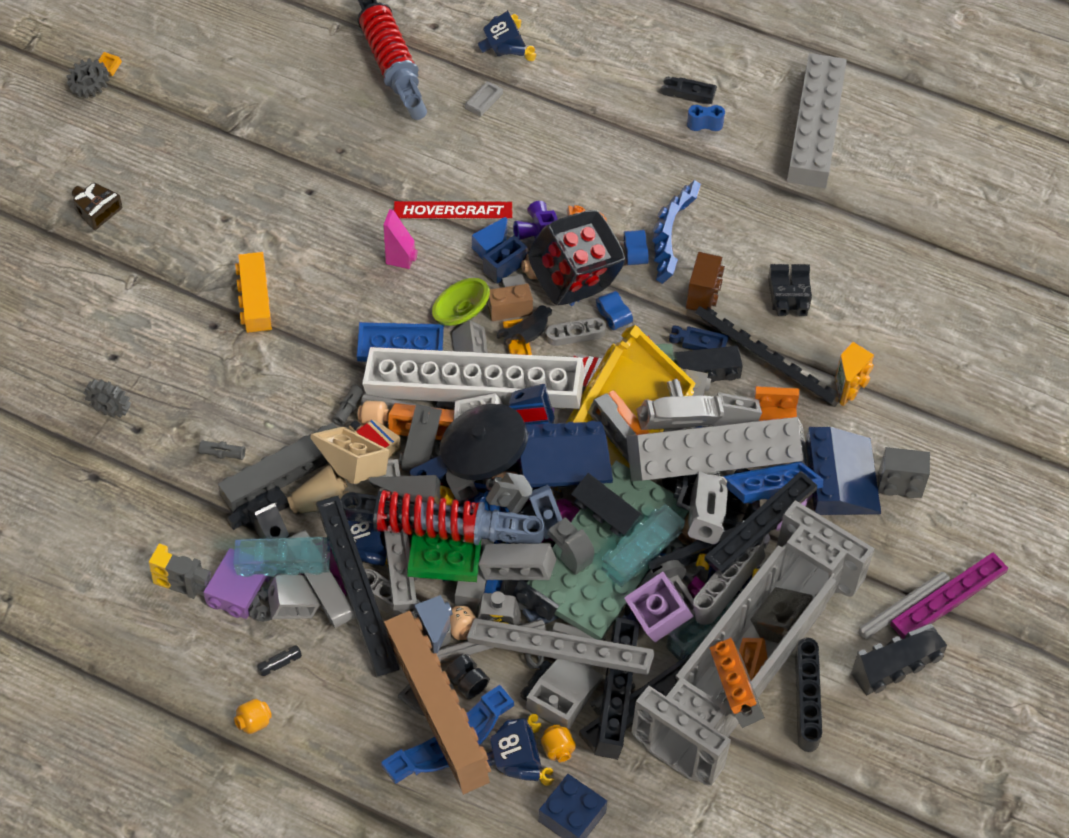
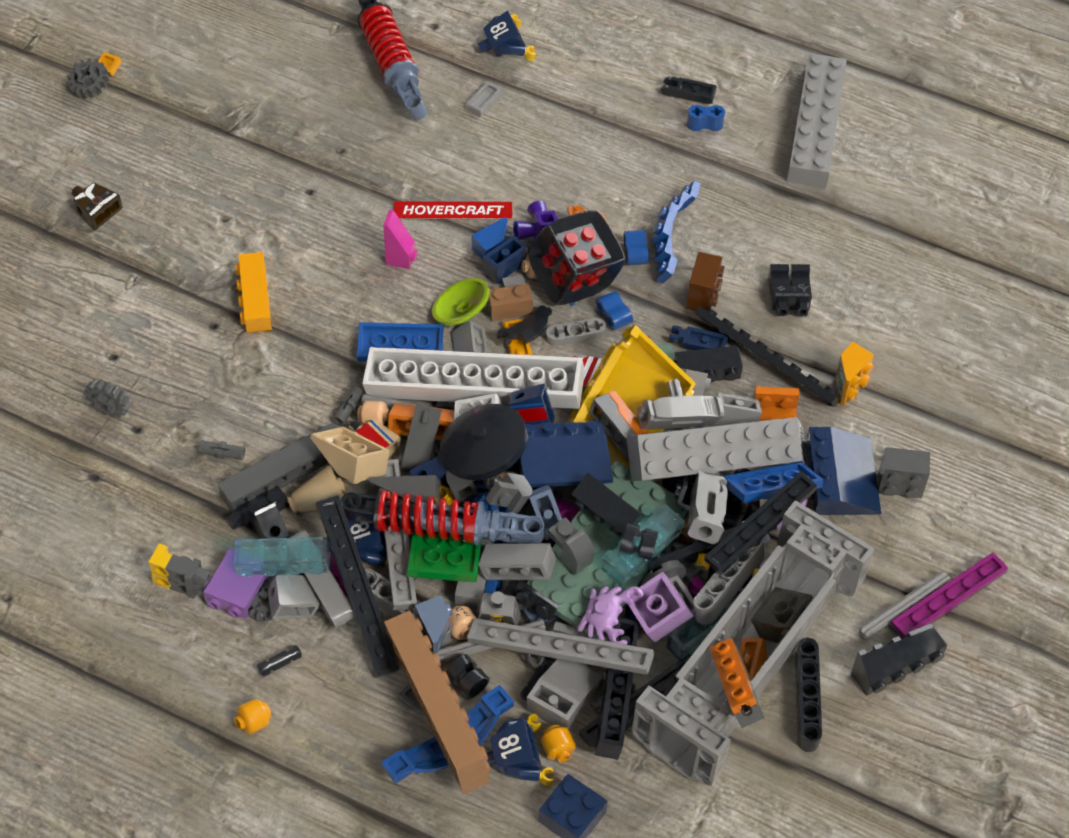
none -> lavender animal [577,586,644,645]
none -> black wheel [619,523,659,561]

